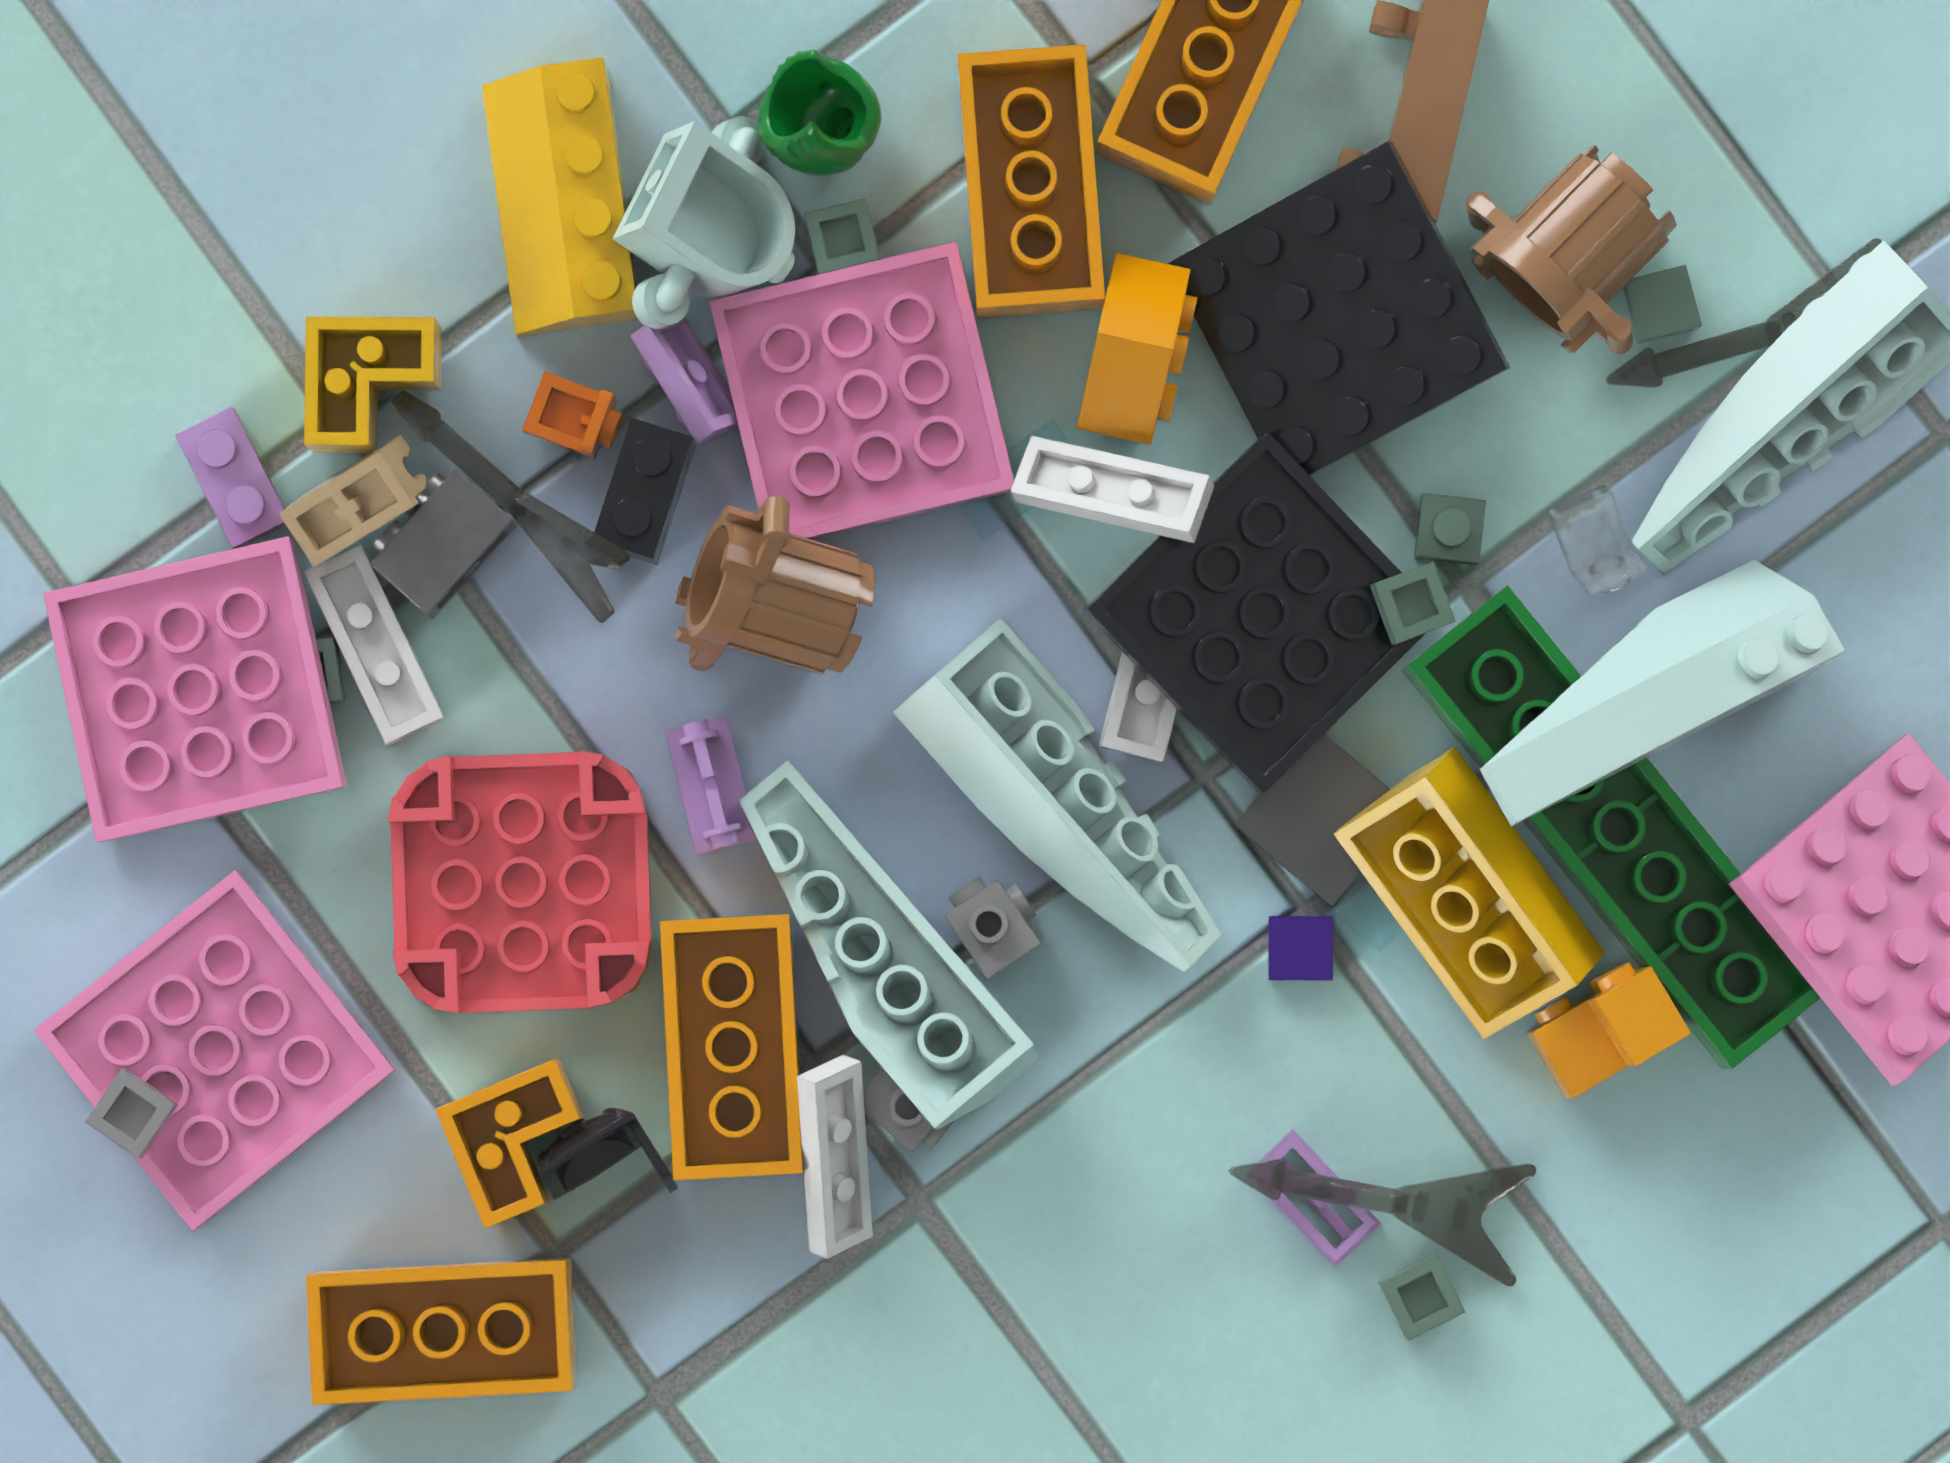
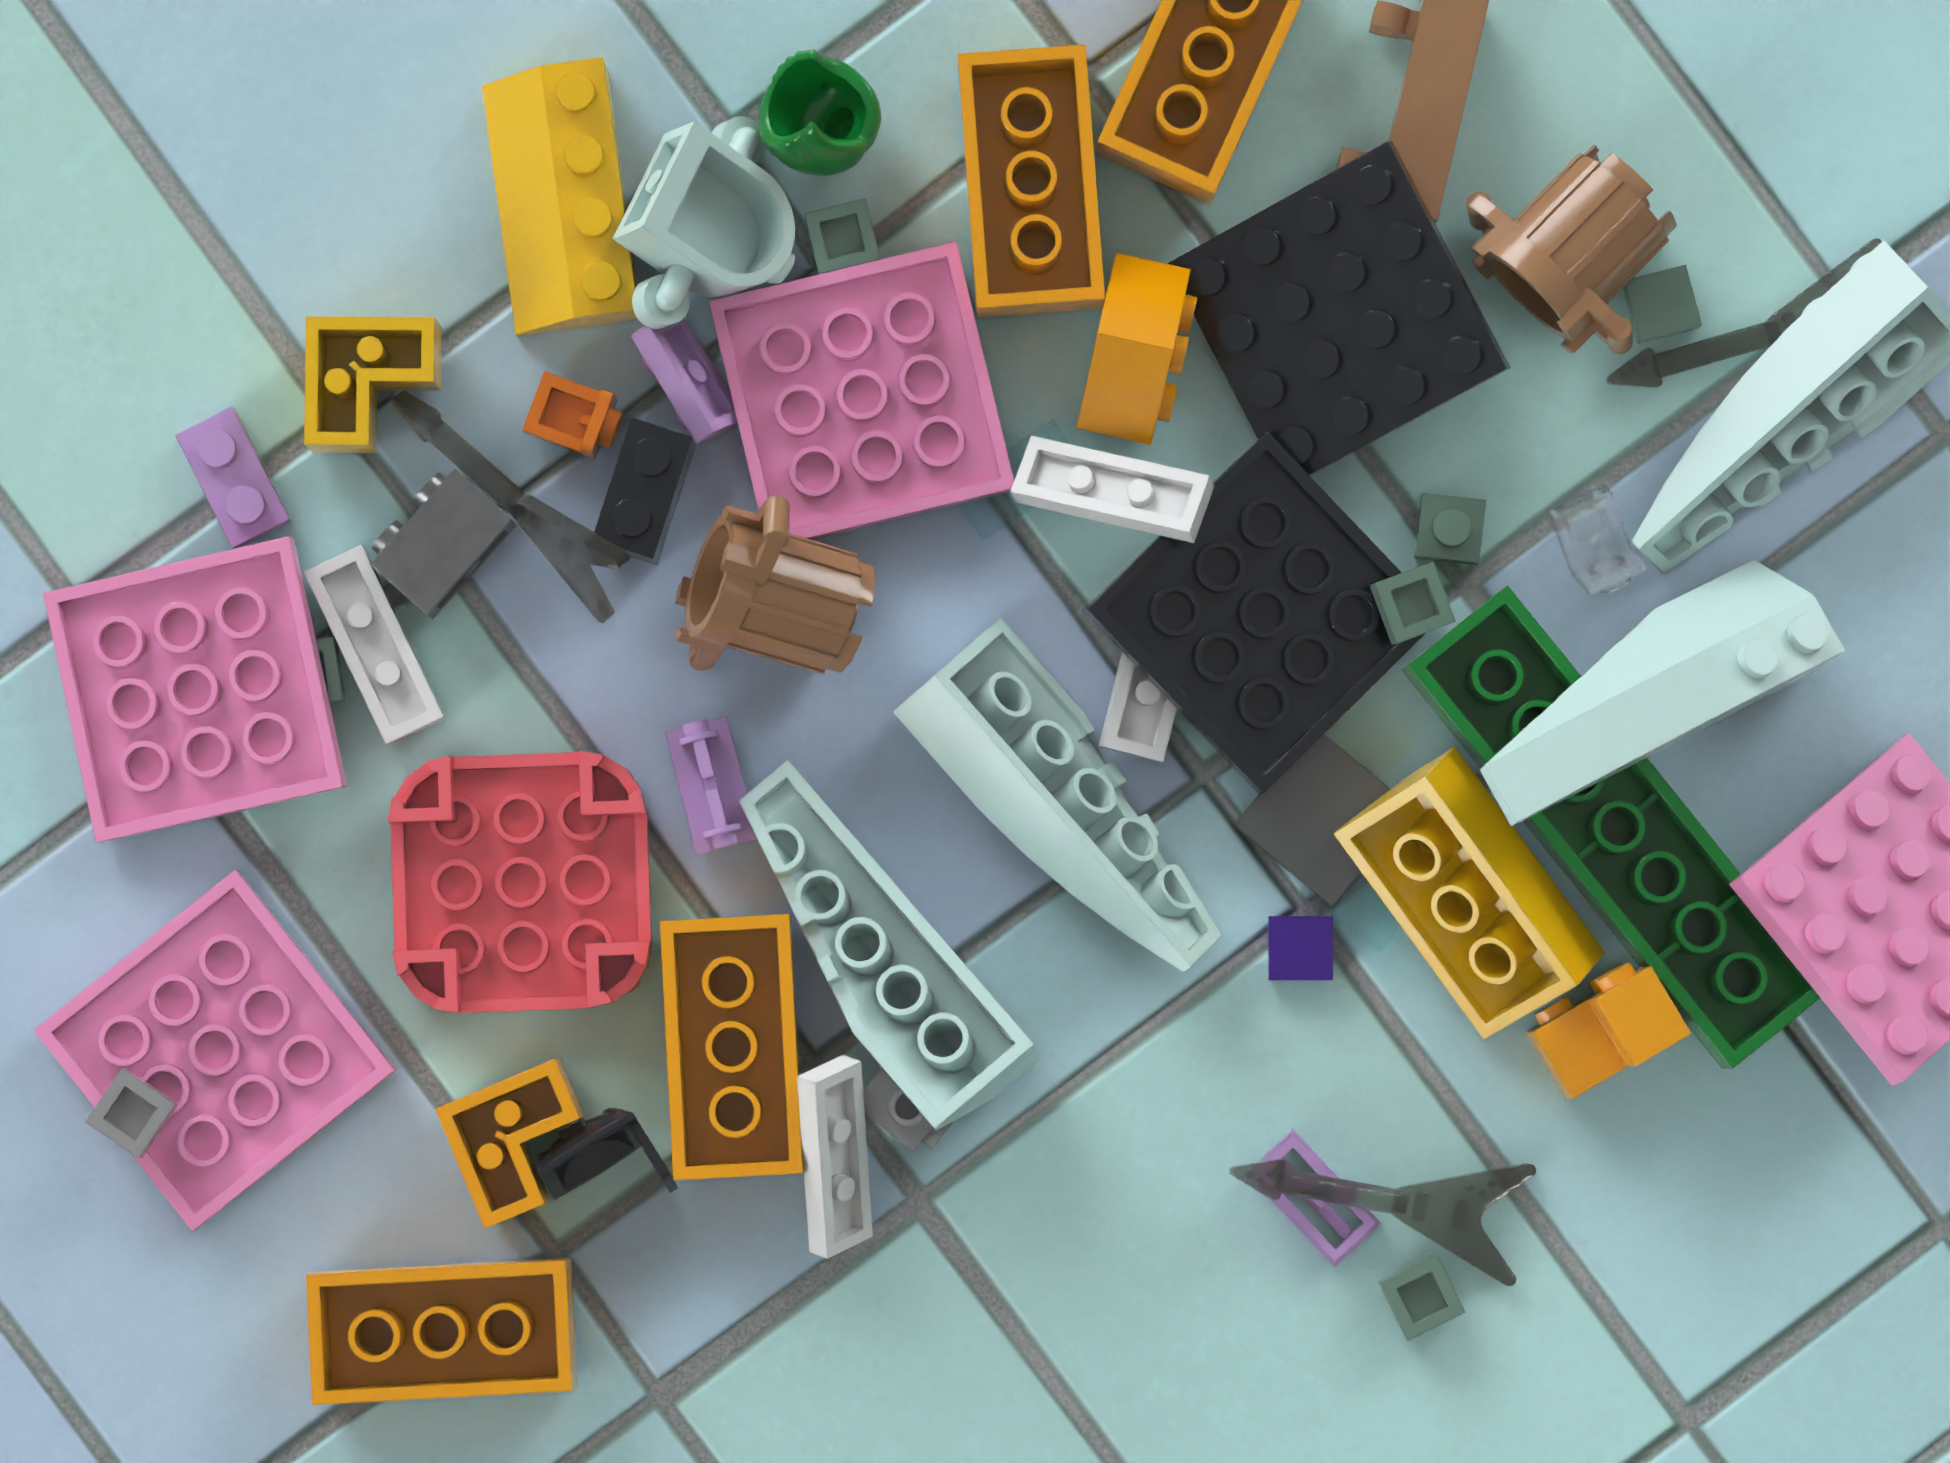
tan hinge [279,434,427,567] -> none
light grey brick [944,877,1041,980] -> none

